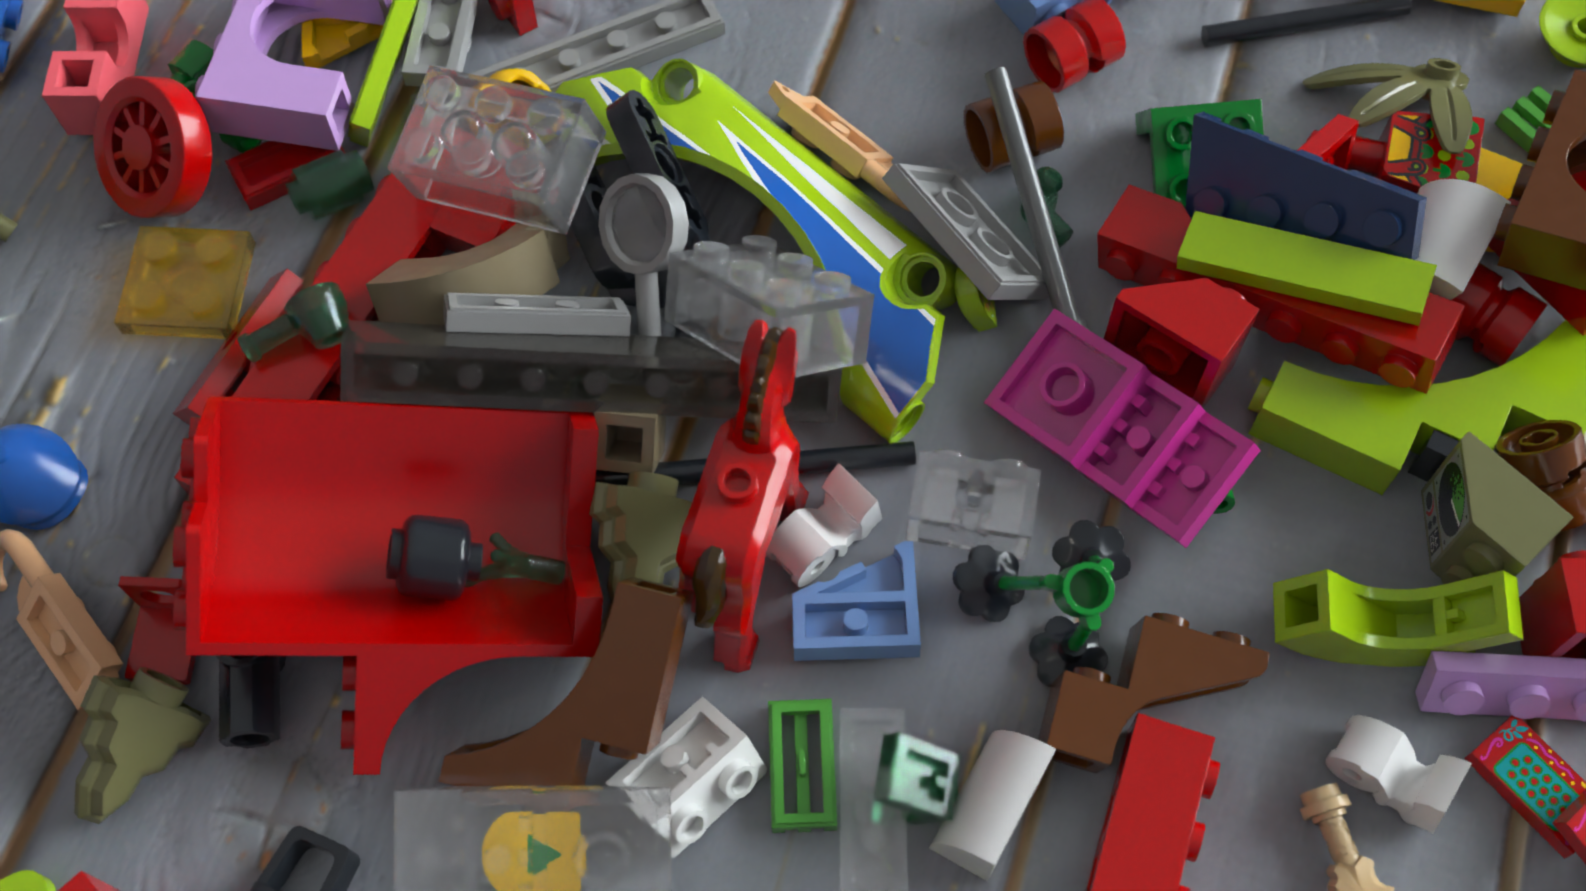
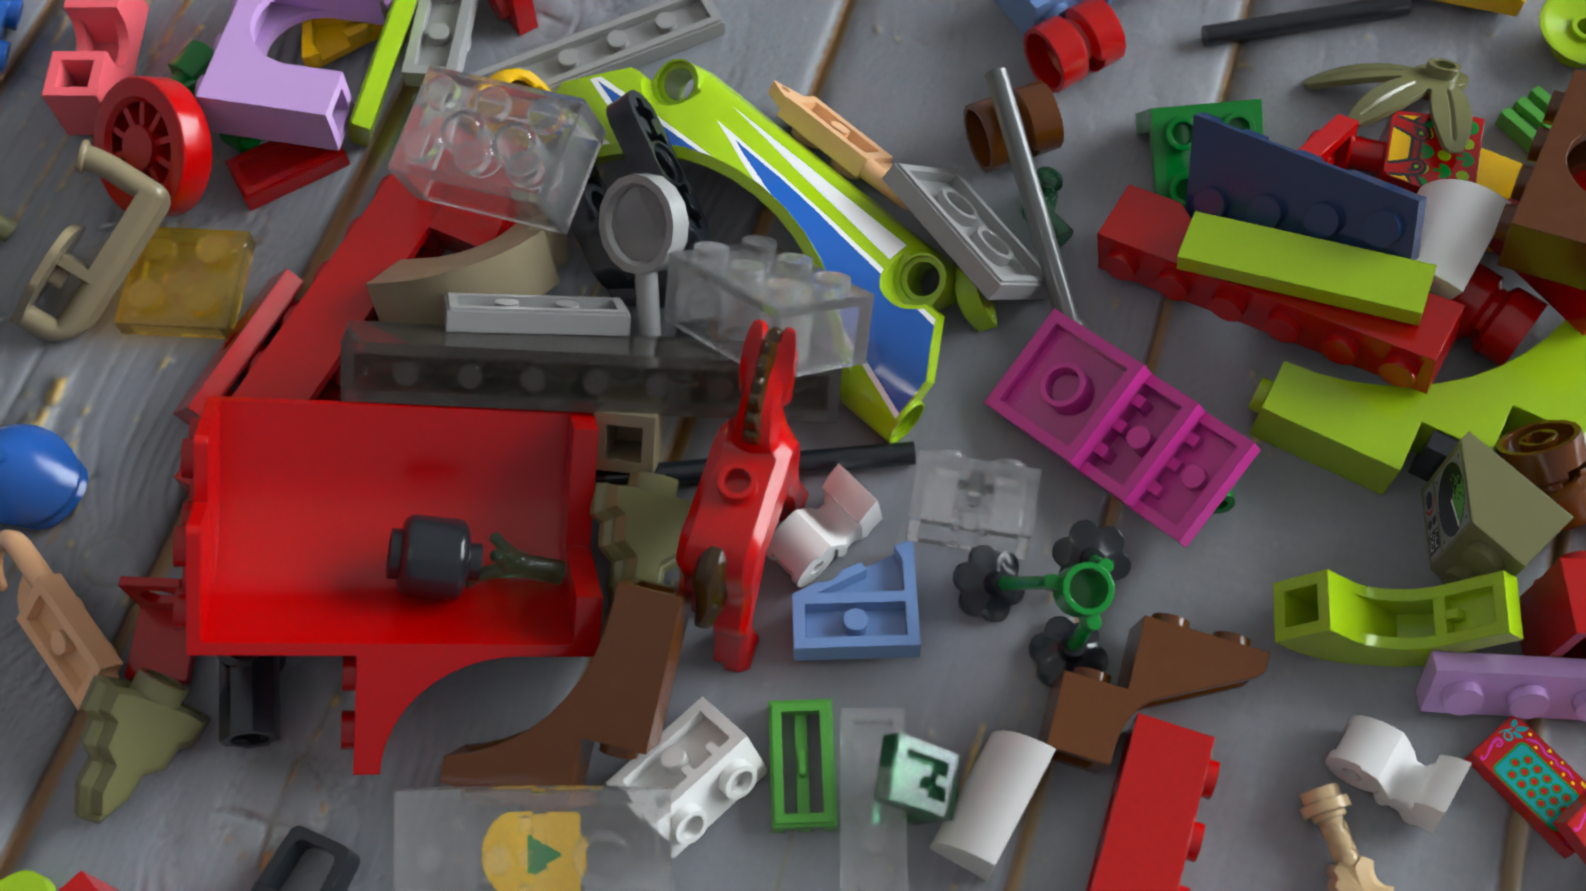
bar [237,282,351,363] -> none
clear green brick [285,149,374,221] -> none
red slope [1103,278,1260,408] -> none
none -> dark tan piece [10,139,171,341]

